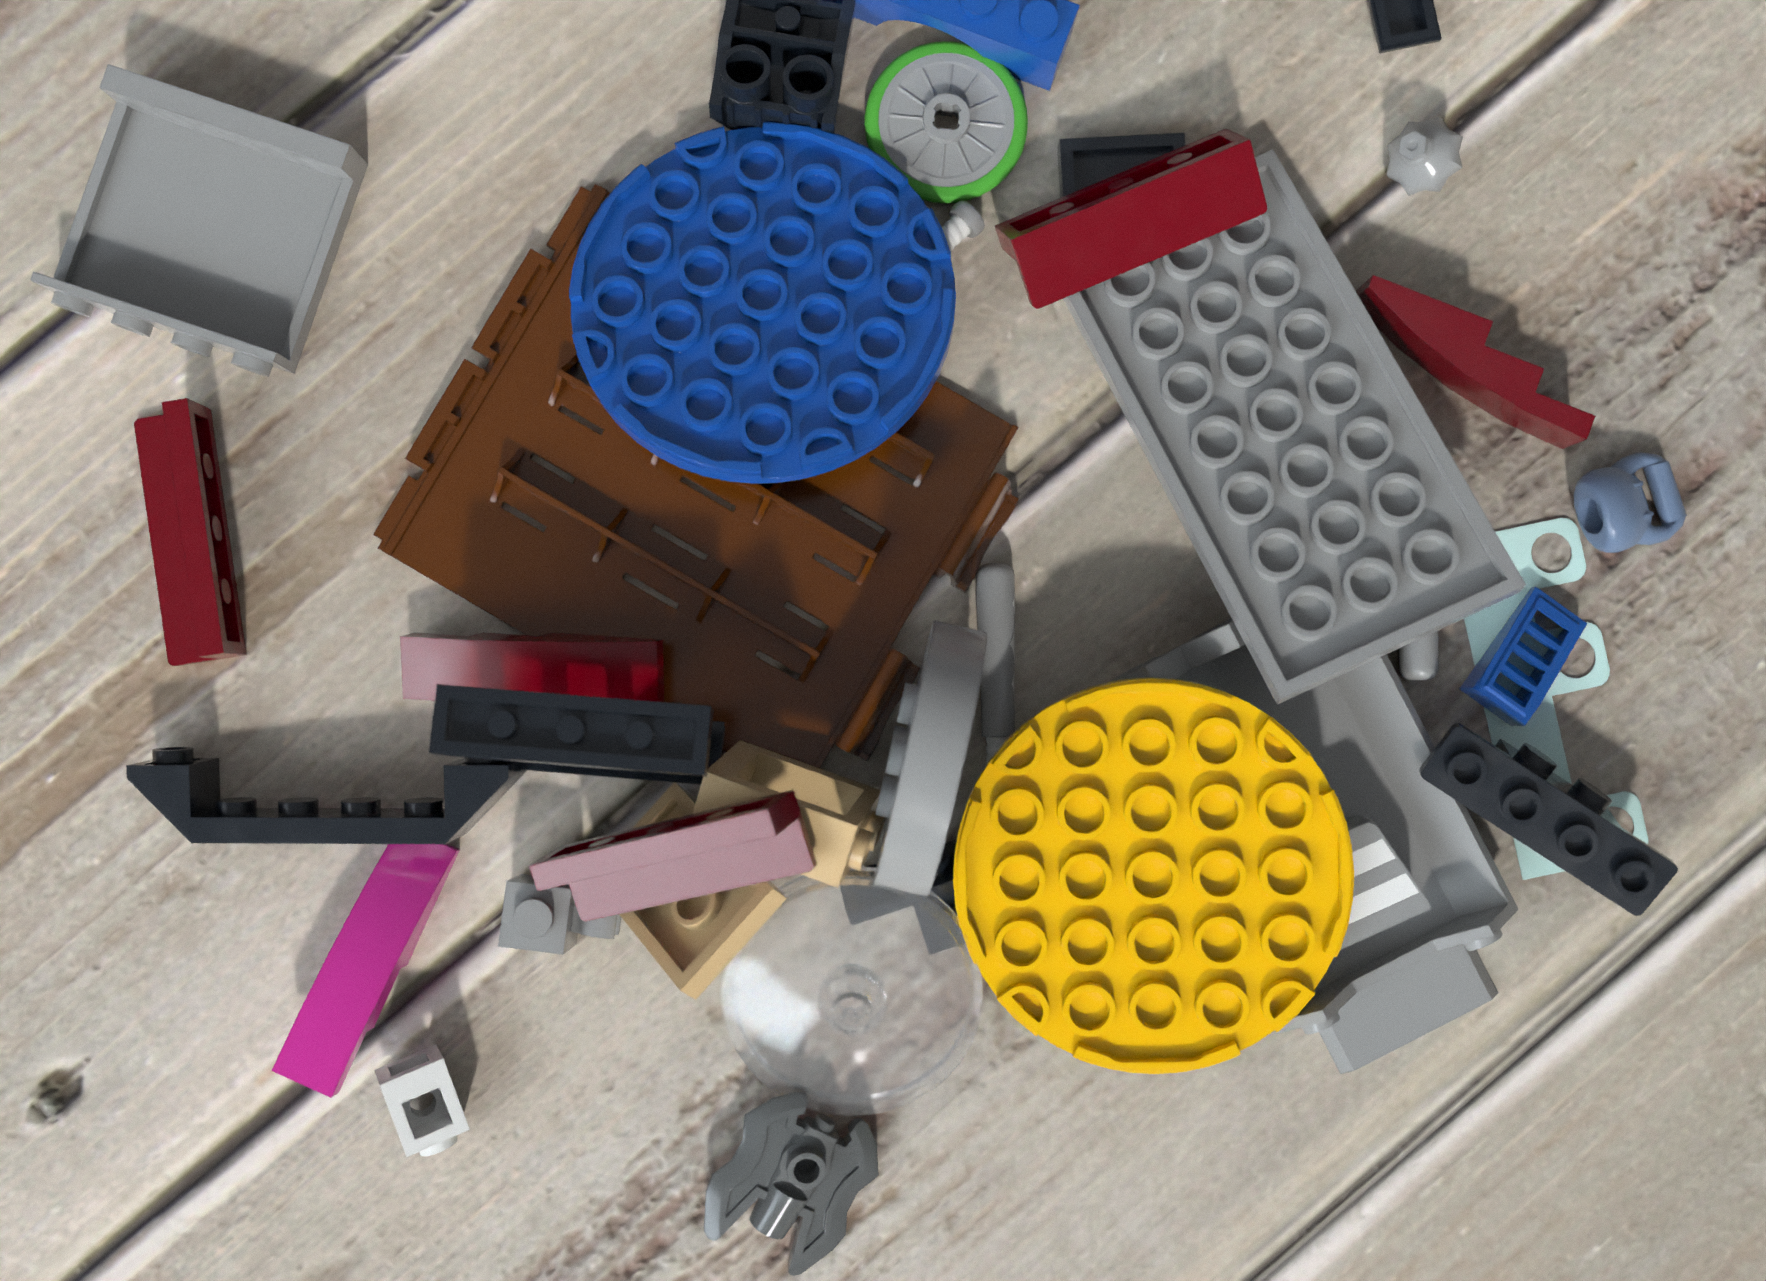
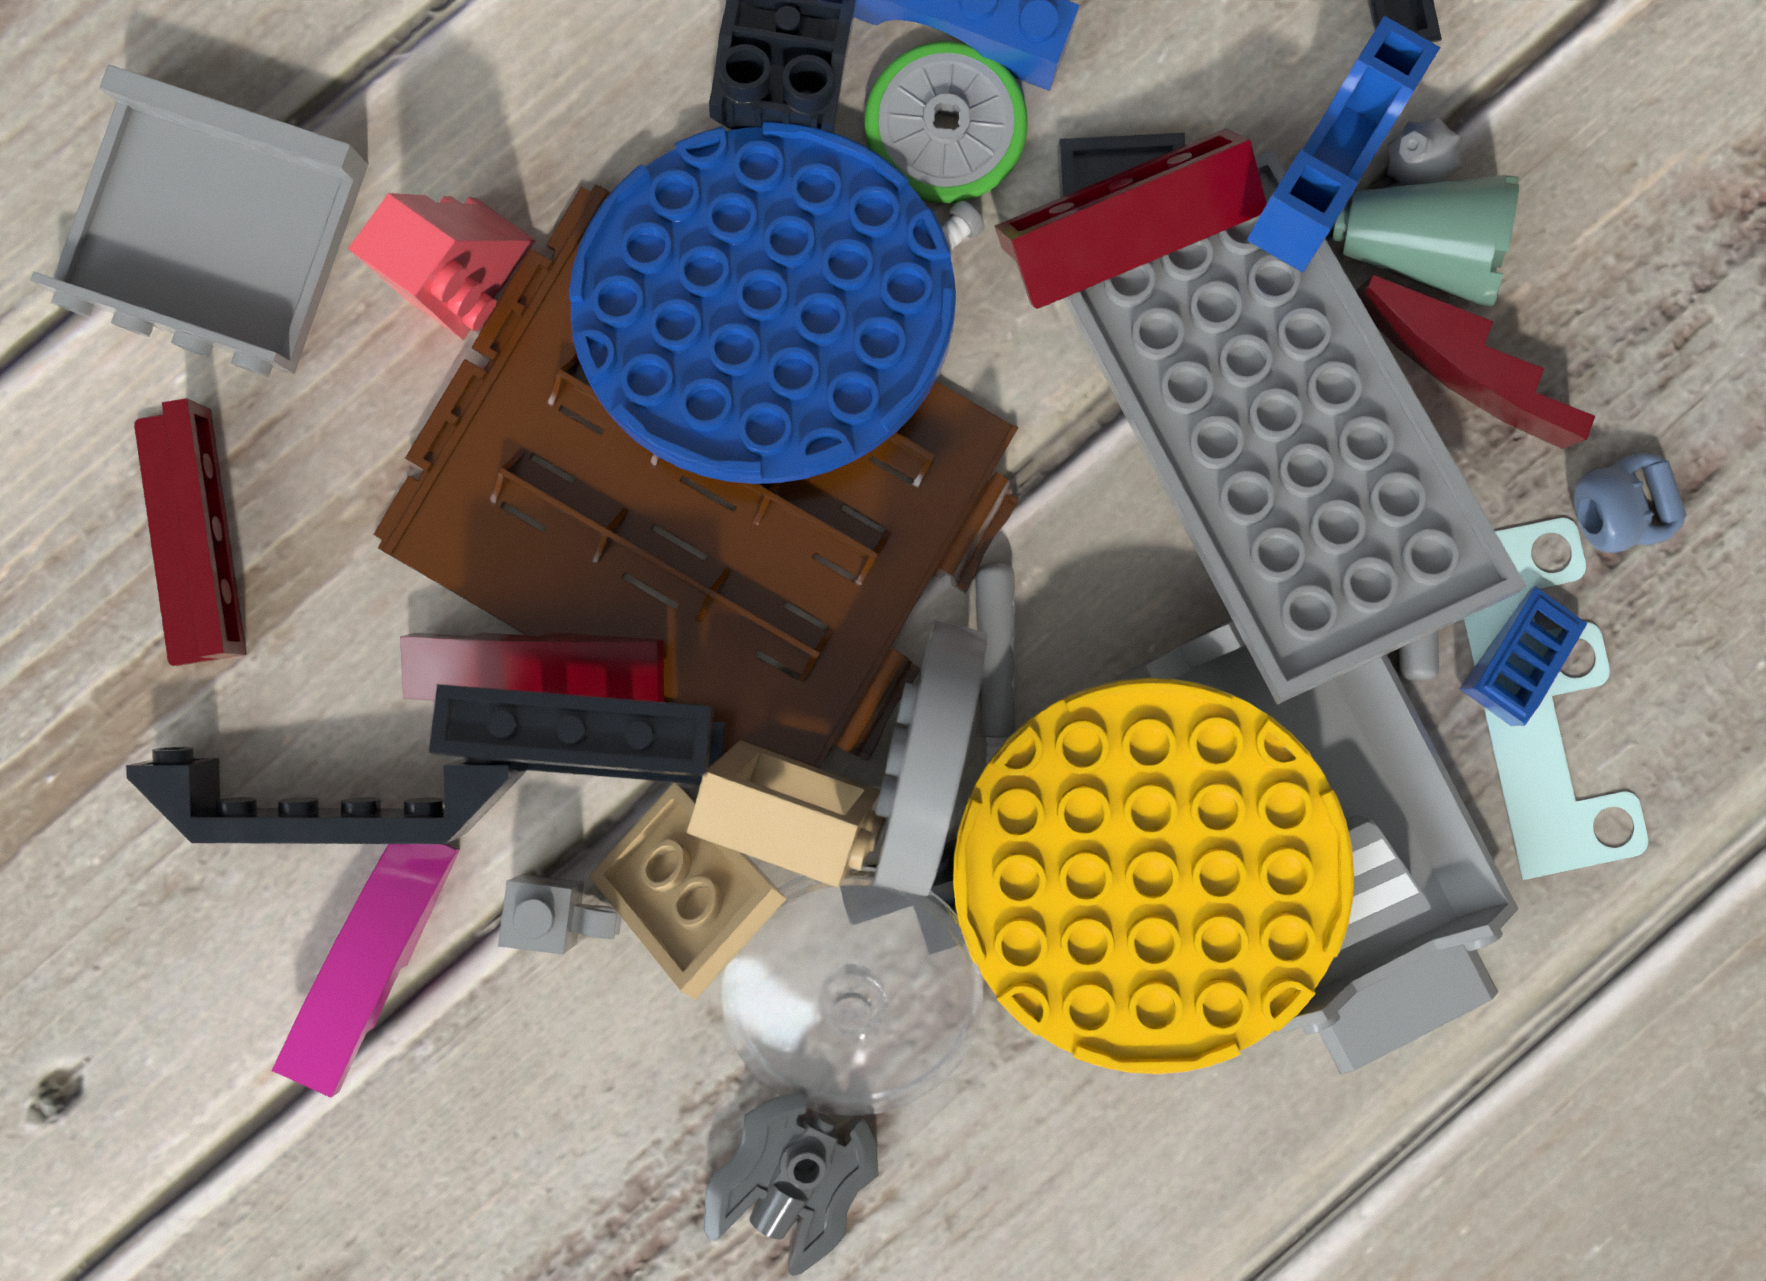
white brick [374,1044,470,1157] -> none
panel [529,790,817,922] -> none
black bracket [1419,723,1678,916] -> none
none -> coral wedge [348,193,536,340]
none -> blue arch [1247,16,1441,273]
none -> sand green cone [1332,174,1519,307]

